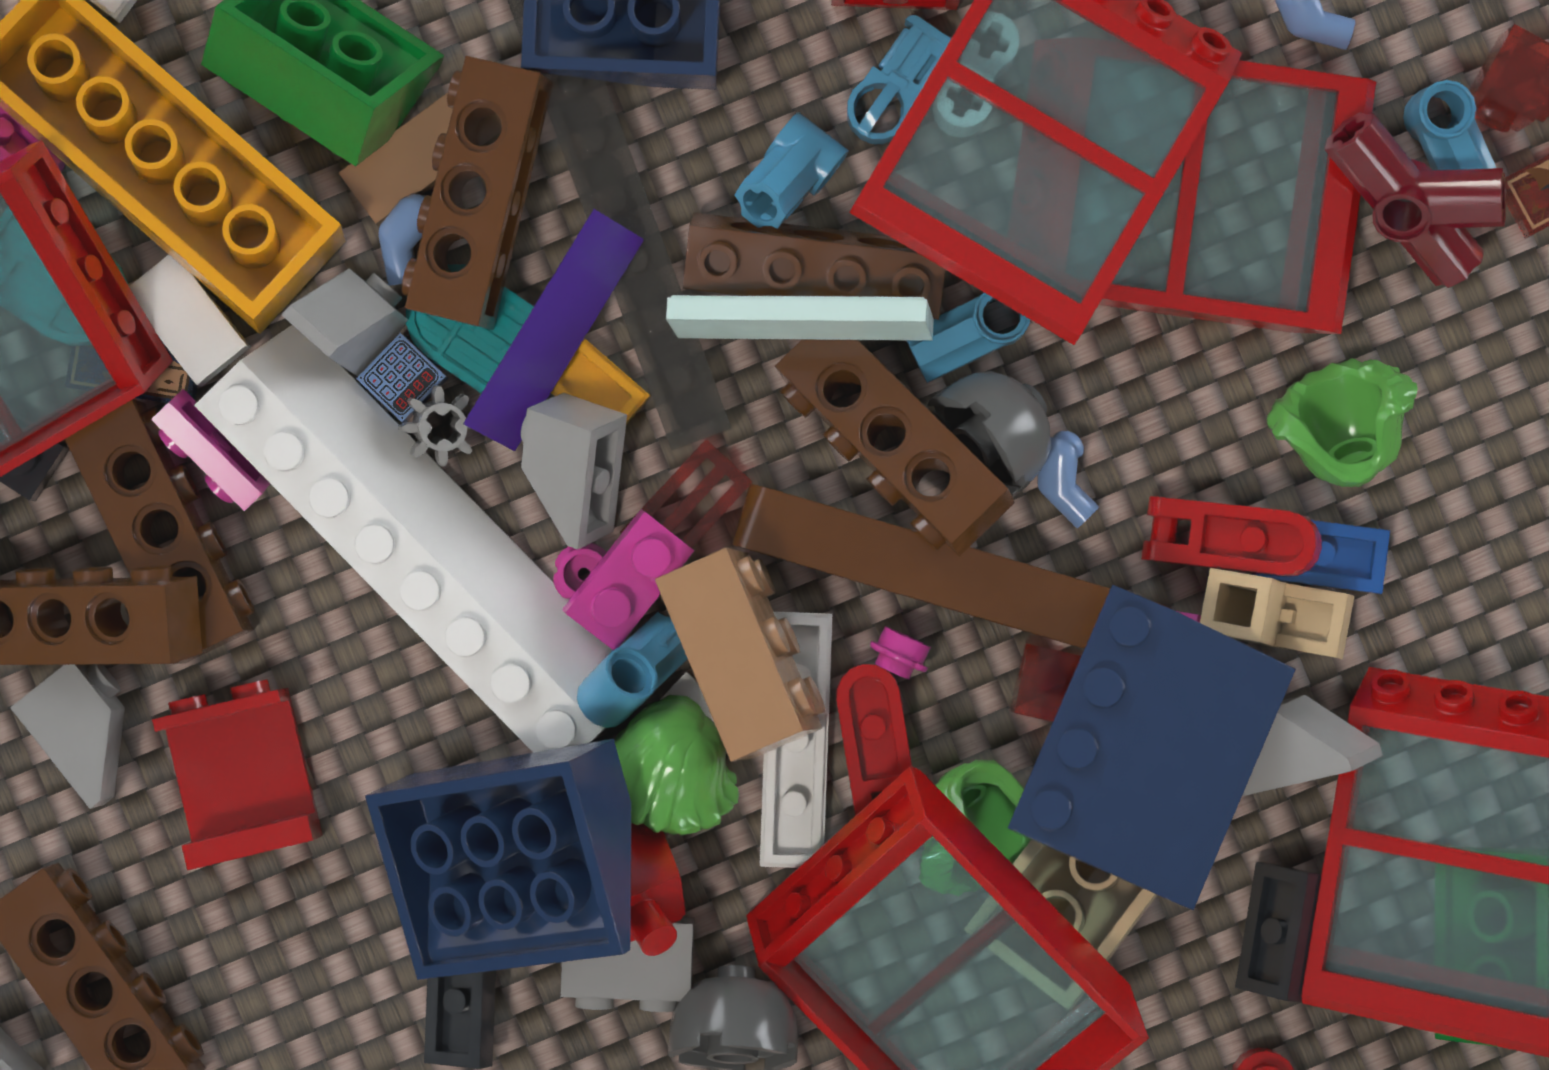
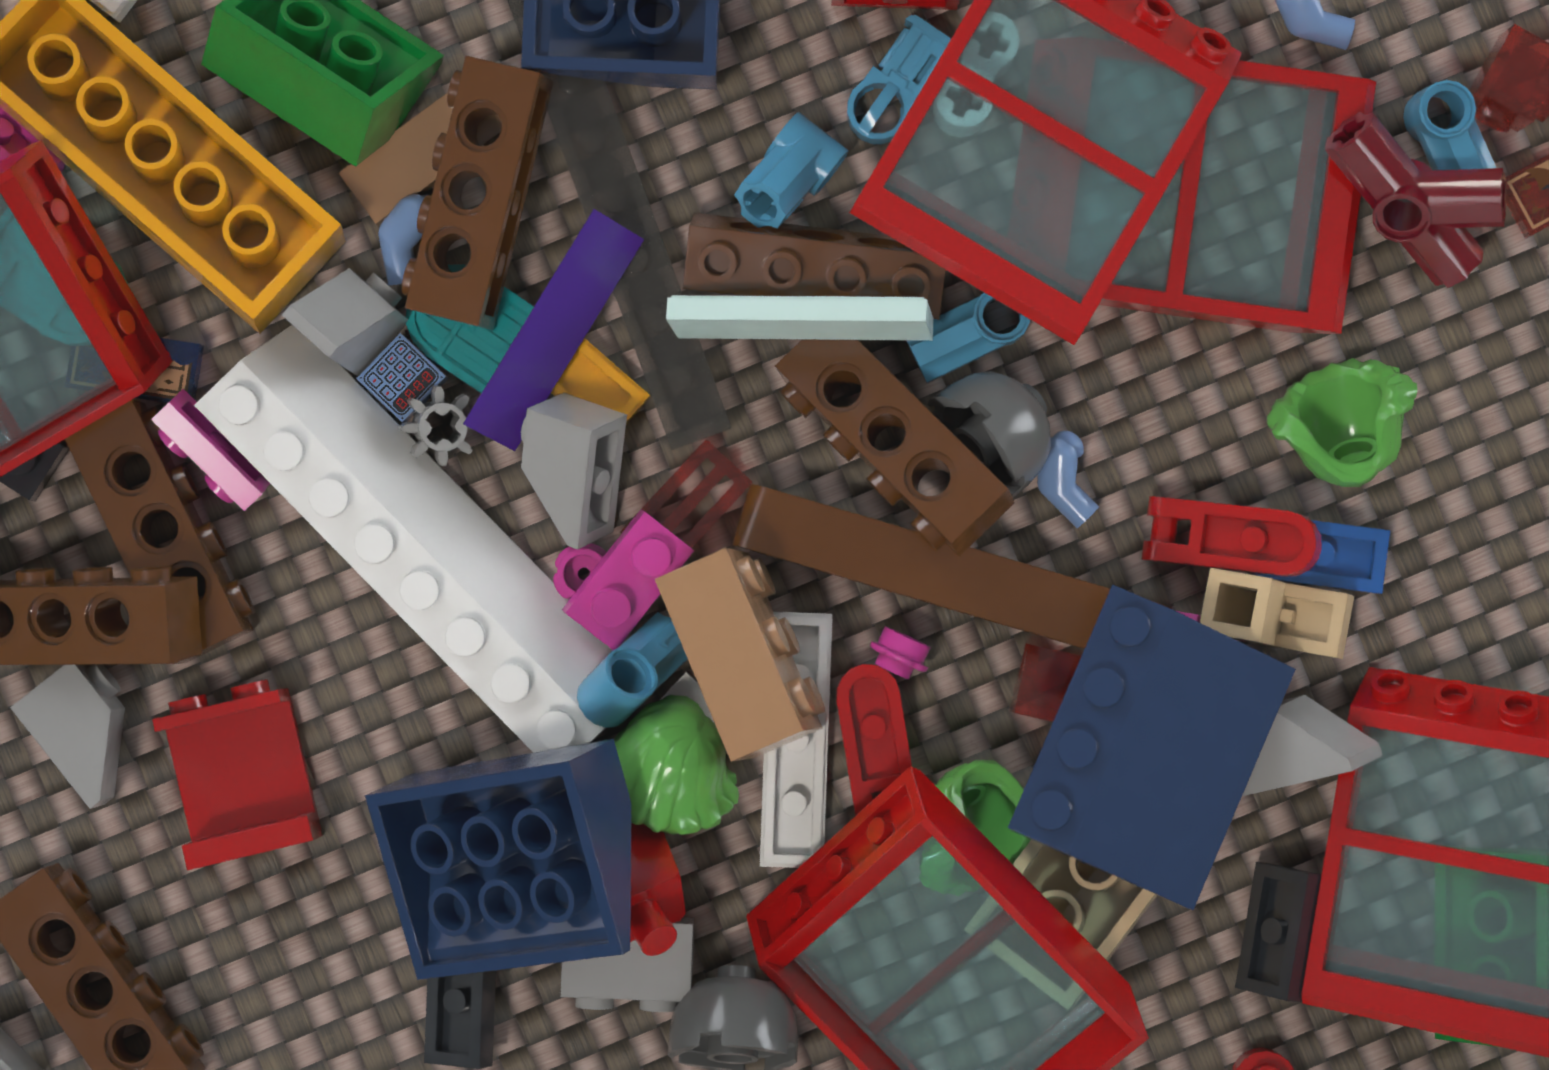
white slope [129,255,251,387] -> none

